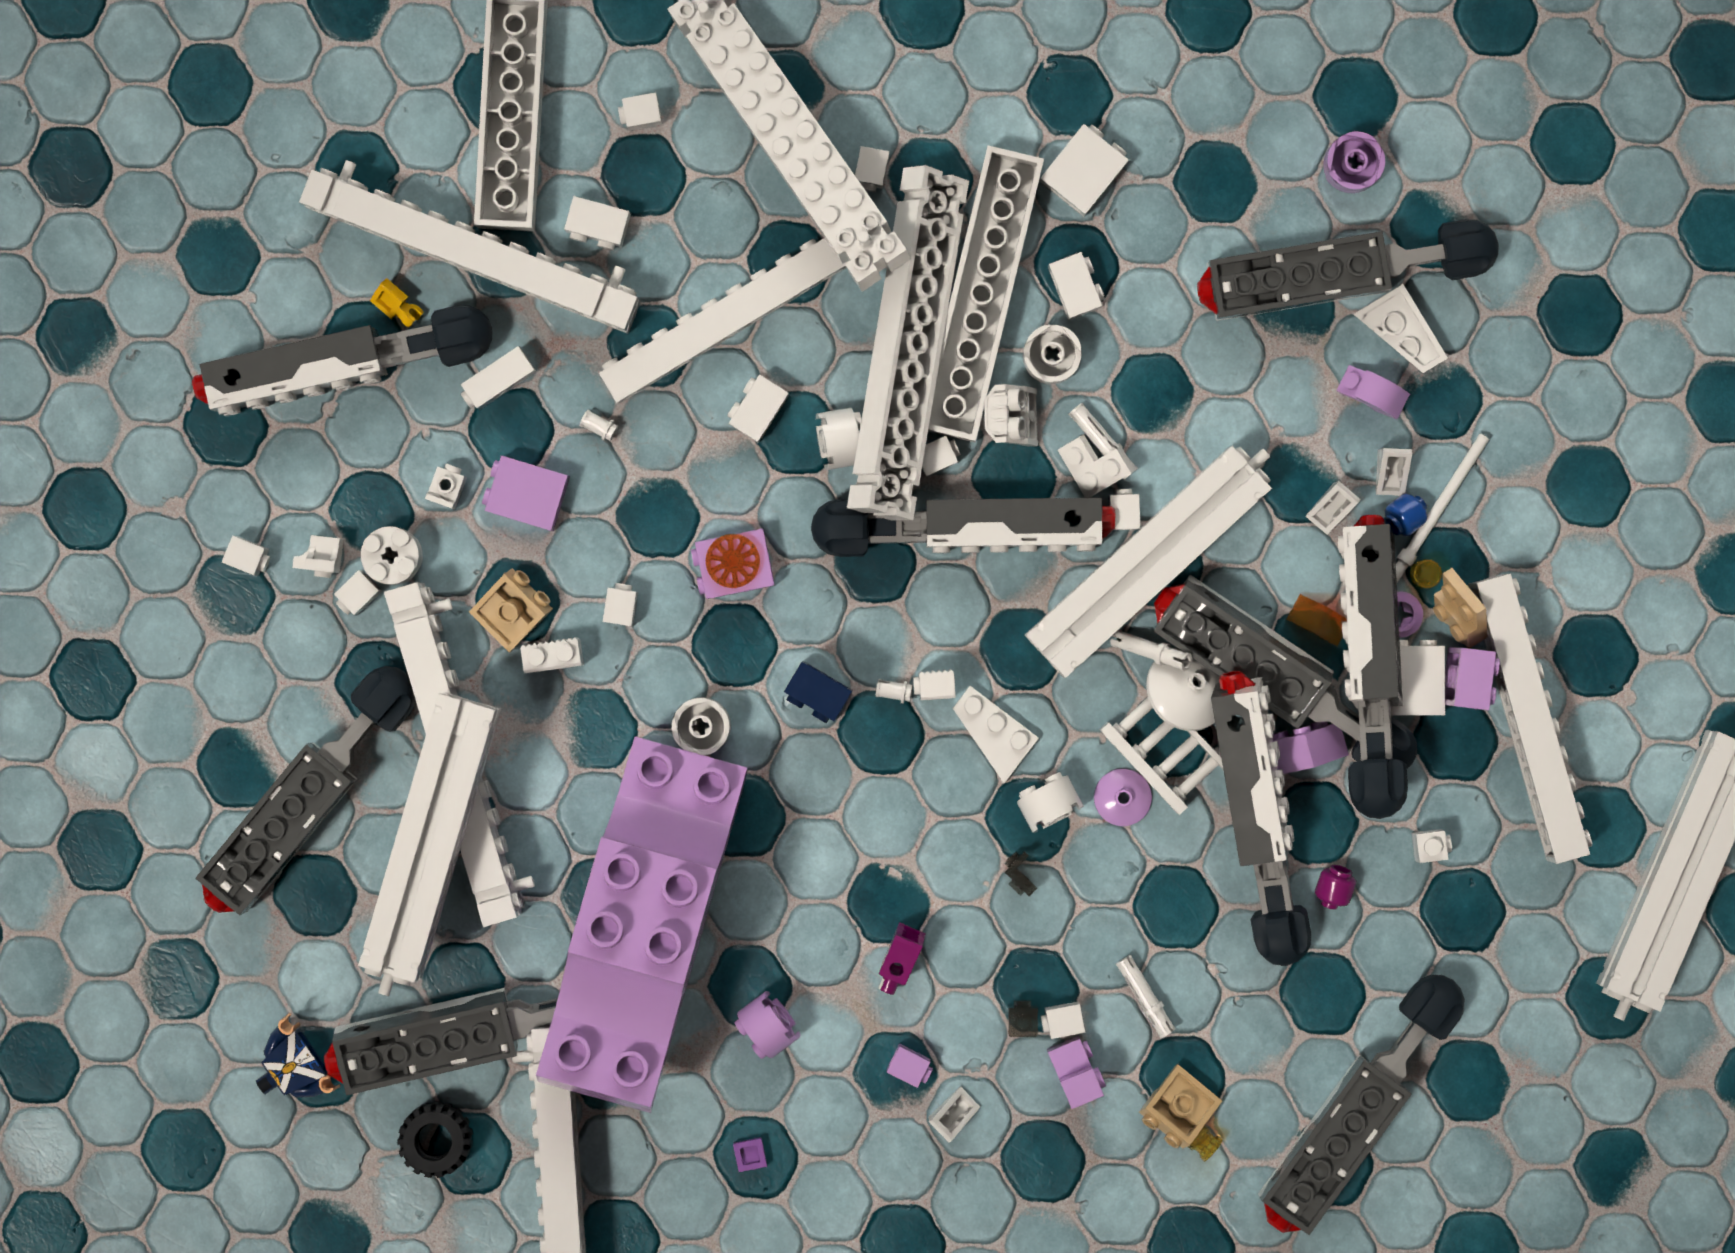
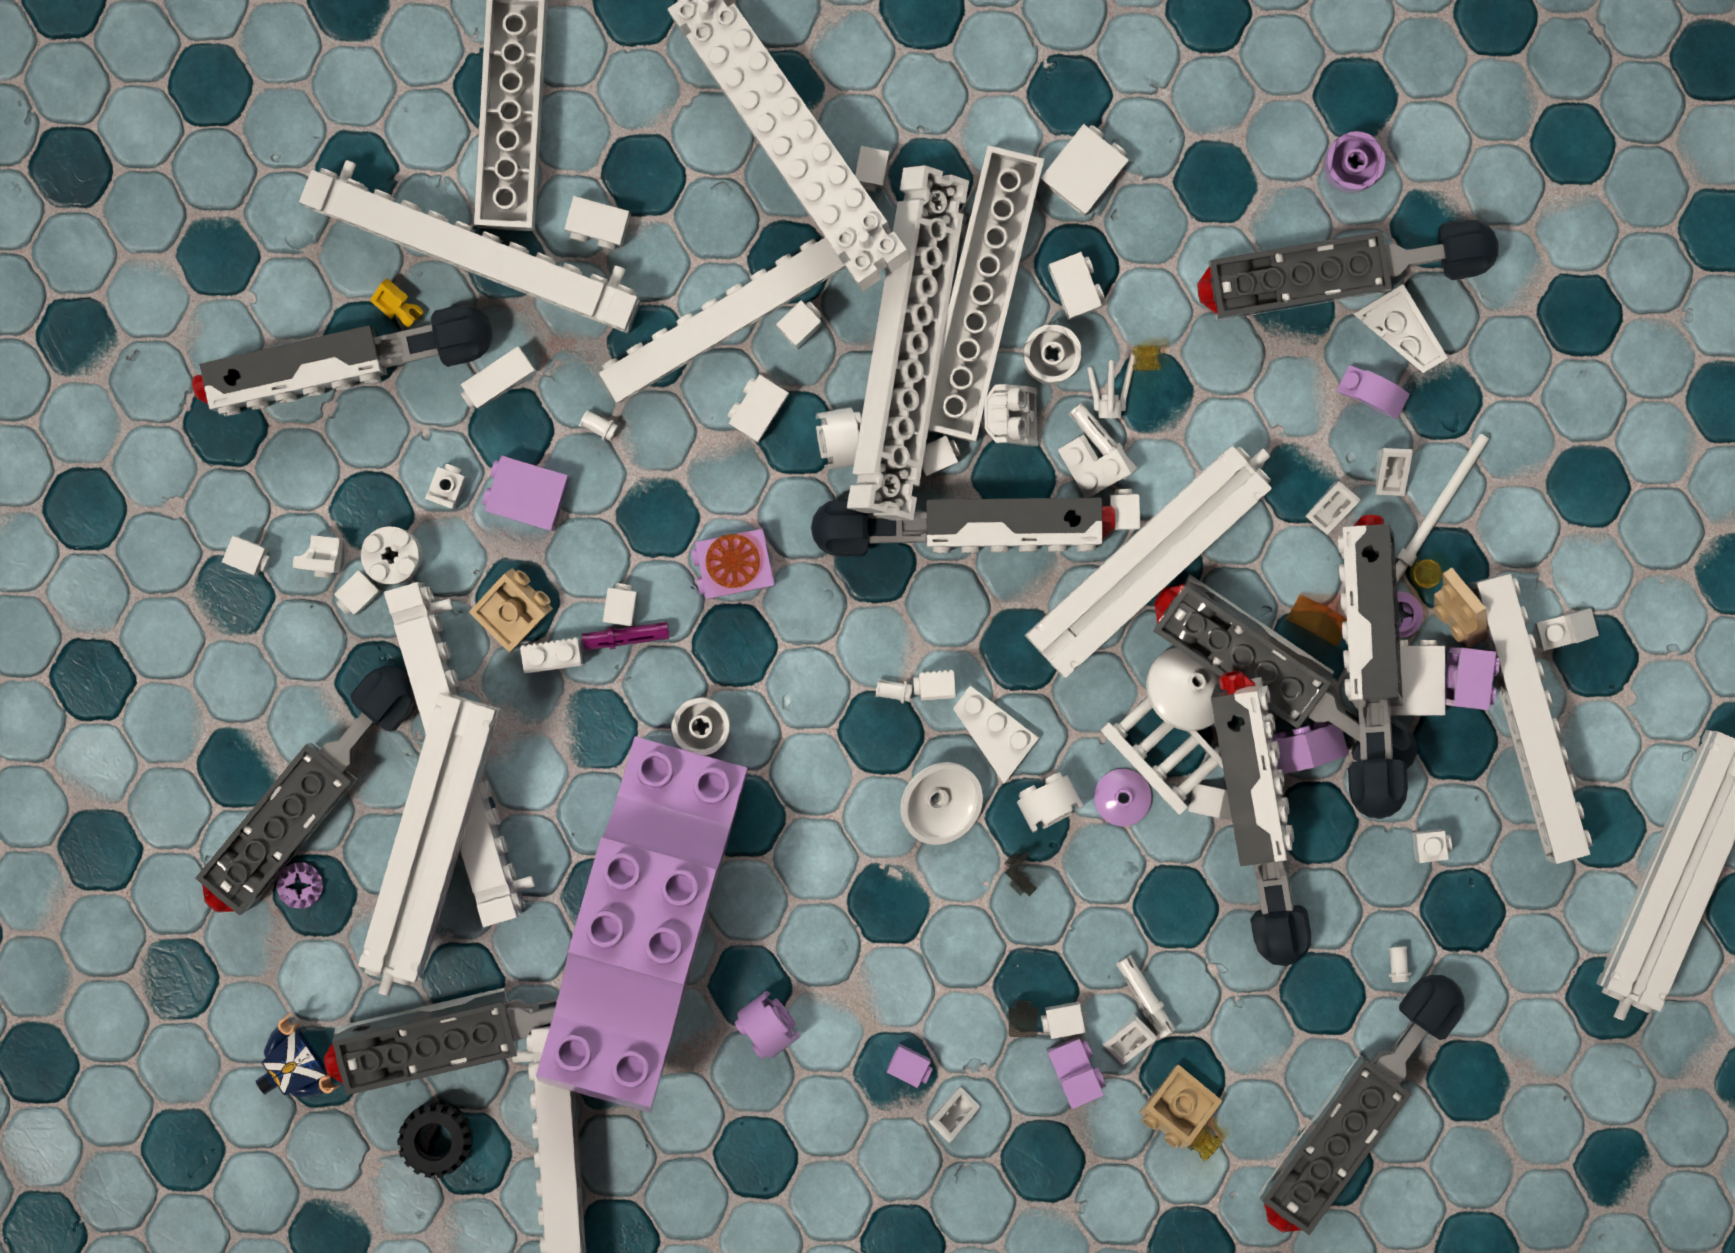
white brick [618,92,663,131] -> none
medium lavender tile [733,1137,767,1172] -> none
dark blue brick [784,661,853,723] -> none
magenta torso [878,922,926,995] -> none
white pin [1110,630,1193,671] -> none
magenta head [1315,864,1357,910] -> none
blue head [1384,493,1427,536] -> none
none -> lavender gear [276,862,323,909]
none -> magenta pin [581,621,670,651]
none -> white brick [776,301,822,350]
none -> white dish [900,762,983,845]
none -> white plant [1087,353,1136,418]
none -> white slope [1103,1013,1157,1065]
none -> clear yellow wheel [1132,346,1161,372]
none -> white slope [1188,784,1232,821]
none -> white pin [1388,946,1412,983]
none -> white slope [1535,608,1599,651]

